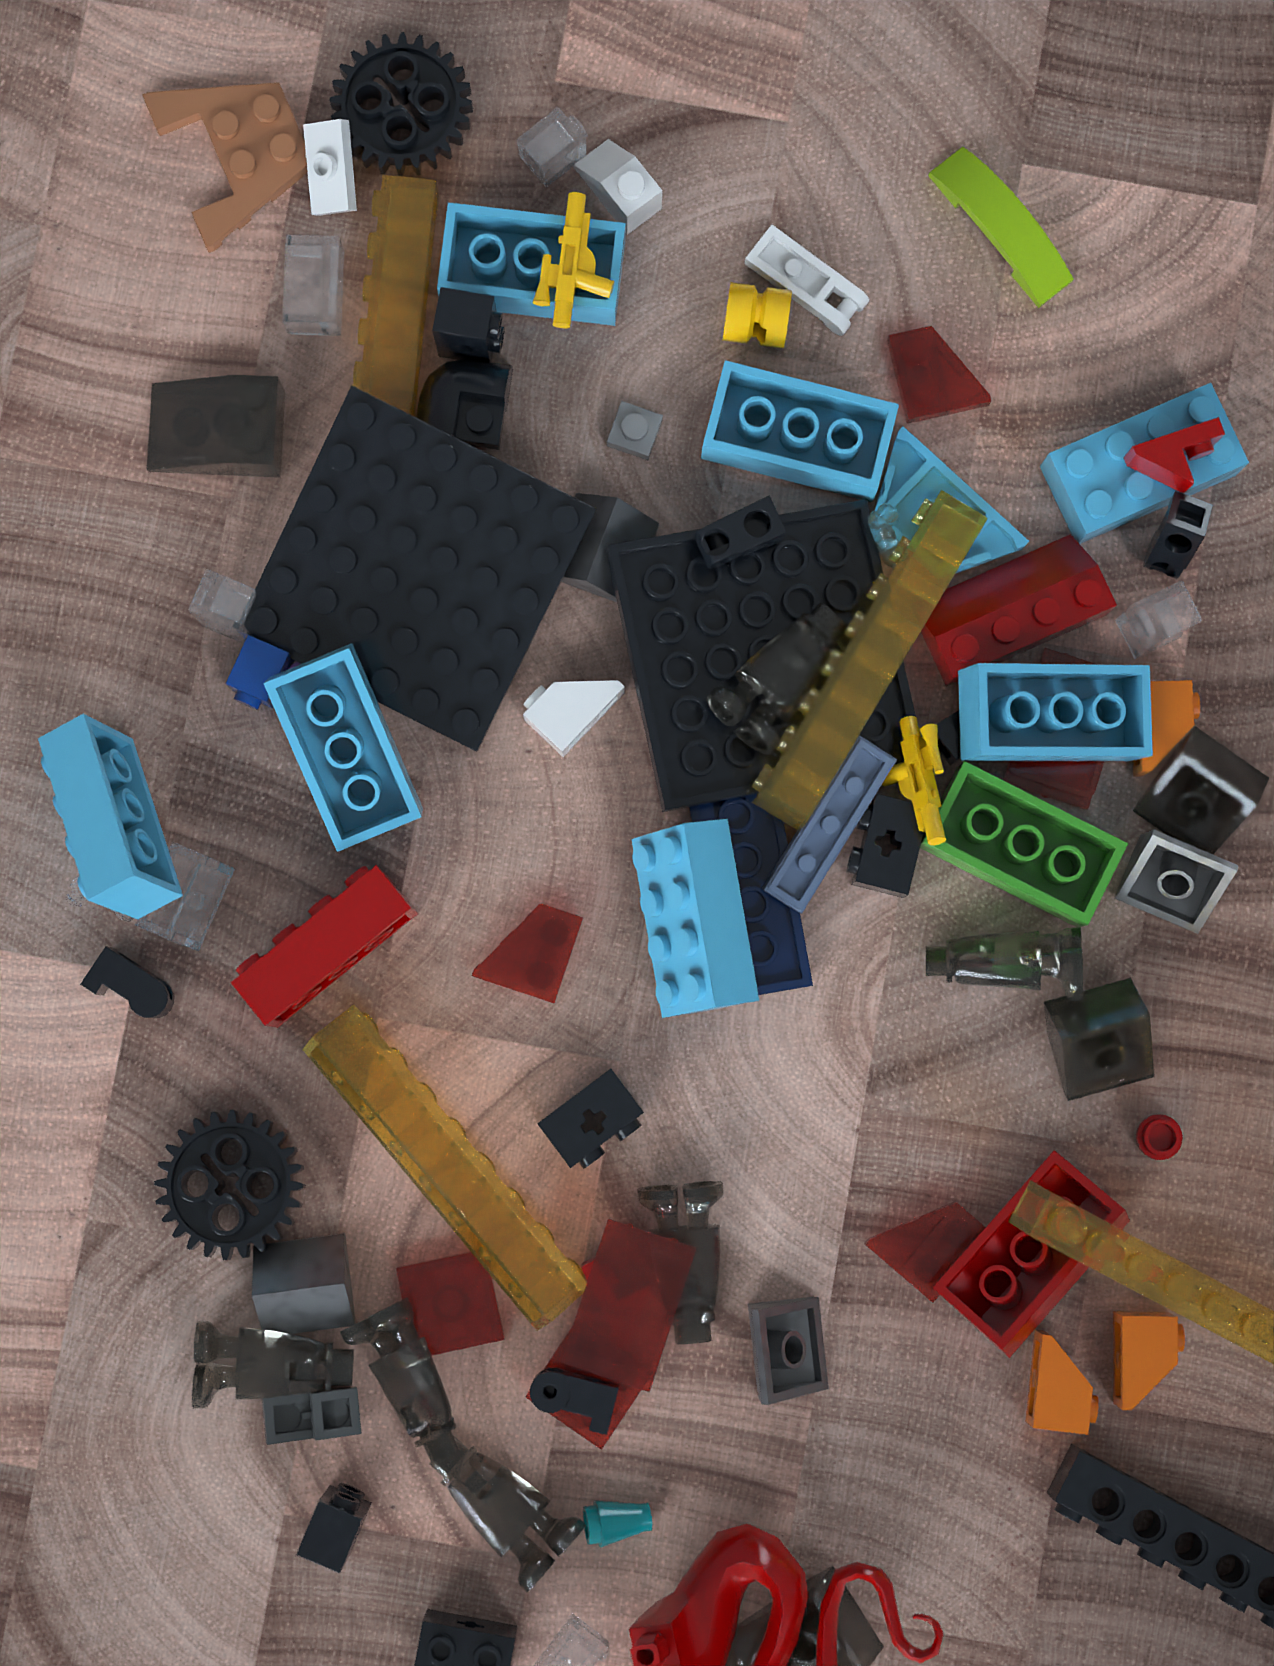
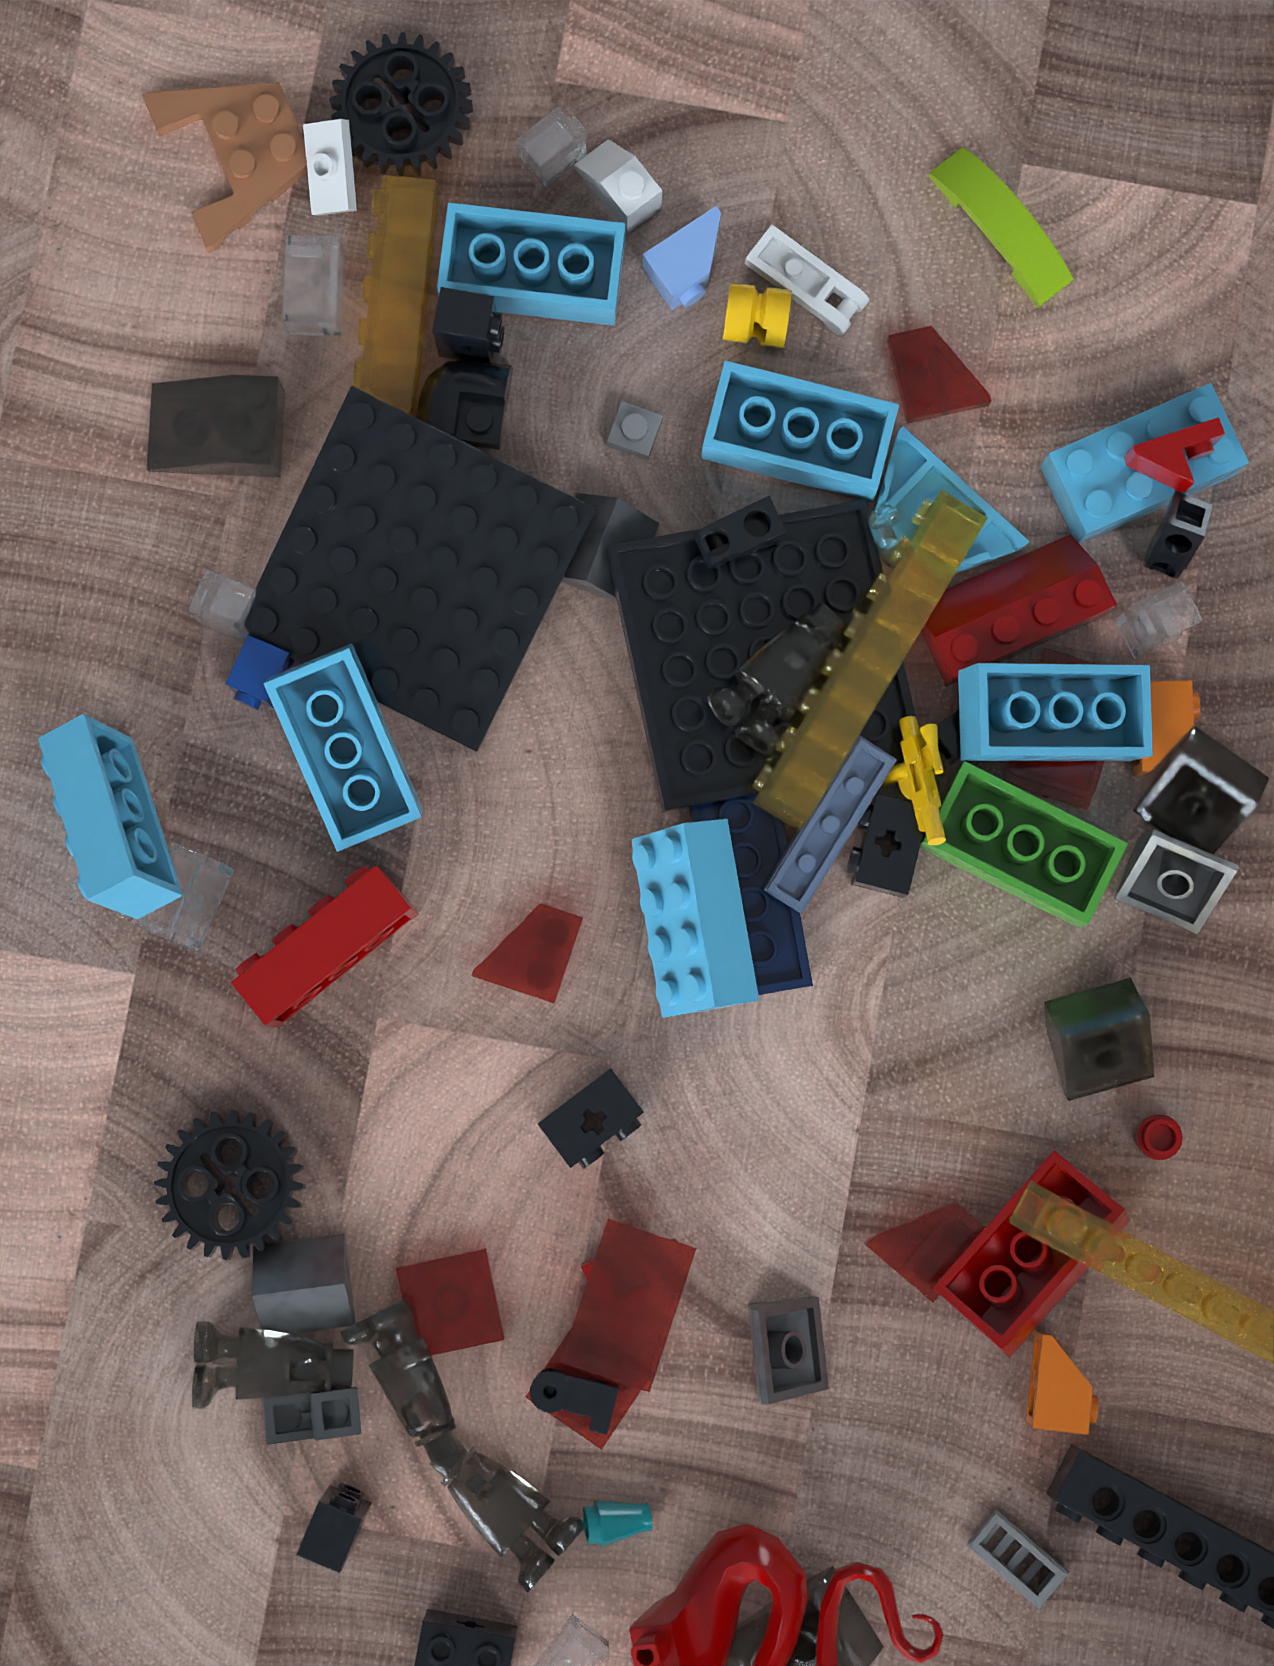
black leg [80,946,174,1018] -> none
clear yellow brick [302,1004,590,1331] -> none
white slope [523,680,625,757] -> none
yellow piece [532,192,615,329] -> none
clear smoke piece [637,1181,724,1345] -> none
clear smoke piece [926,927,1083,1001] -> none
orange slope [1113,1311,1185,1410] -> none
none -> light blue slope [642,206,721,310]
none -> light grey slope [967,1509,1070,1609]

